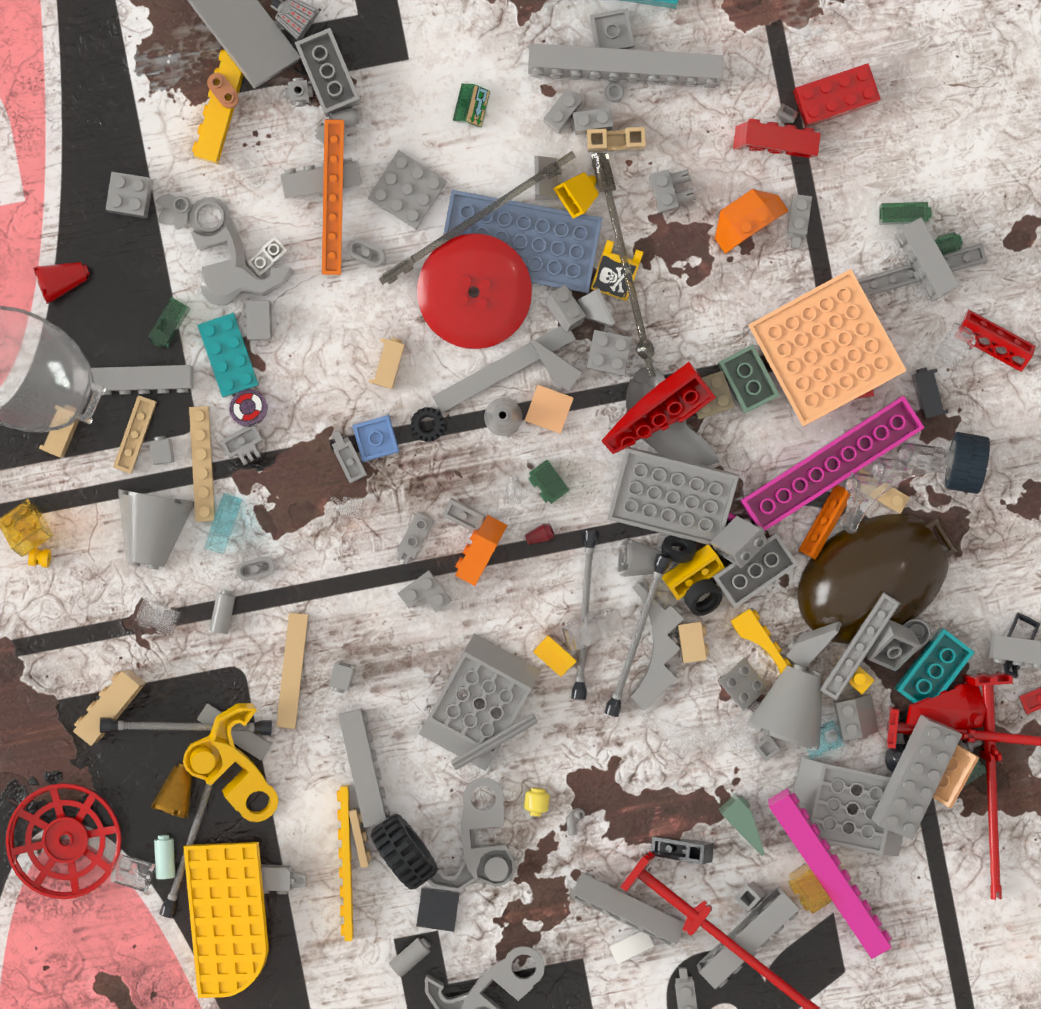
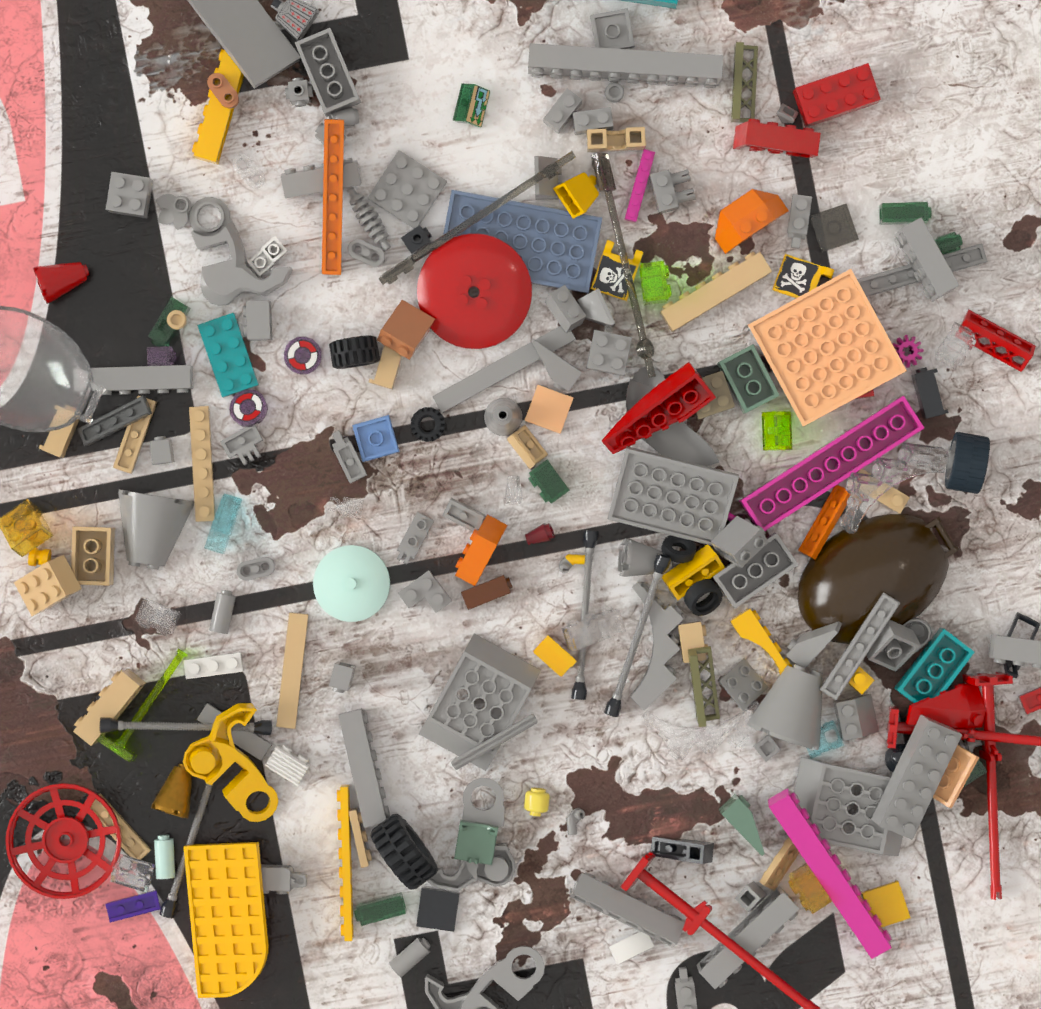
none -> tan brick [14,555,82,616]
none -> tan brick [71,526,115,586]
none -> dark grey tile [78,395,152,446]
none -> tan tile [90,793,151,864]
none -> clear neon green tile [97,648,188,762]
none -> dark purple hinge [105,890,161,923]
none -> clear purple brick [147,346,176,366]
none -> tan tile [167,310,187,330]
none -> white plate [183,652,244,679]
none -> white brick [265,744,311,786]
none -> tile [284,336,322,375]
none -> light aqua dish [313,545,390,622]
none -> black tyre [329,335,380,369]
none -> light grey piece [347,187,391,251]
none -> clear green brick [354,892,407,926]
none -> nougat brick [377,300,435,360]
none -> black brick [401,225,432,256]
none -> sand green piece [454,820,498,865]
none -> reddish brown brick [461,575,513,610]
none -> tan slope [507,425,548,469]
none -> arm [559,554,585,573]
none -> dark pink piece [624,149,655,223]
none -> clear neon green brick [639,261,672,305]
none -> tan brick [660,252,772,332]
none -> olive fence [688,646,720,727]
none -> olive fence [731,42,758,123]
none -> tan plate [759,837,800,891]
none -> clear neon green brick [762,411,793,451]
none -> flag [772,254,834,298]
none -> clear smoke tile [809,204,859,253]
none -> yellow tile [861,880,910,927]
none -> dark pink gear [892,335,924,368]

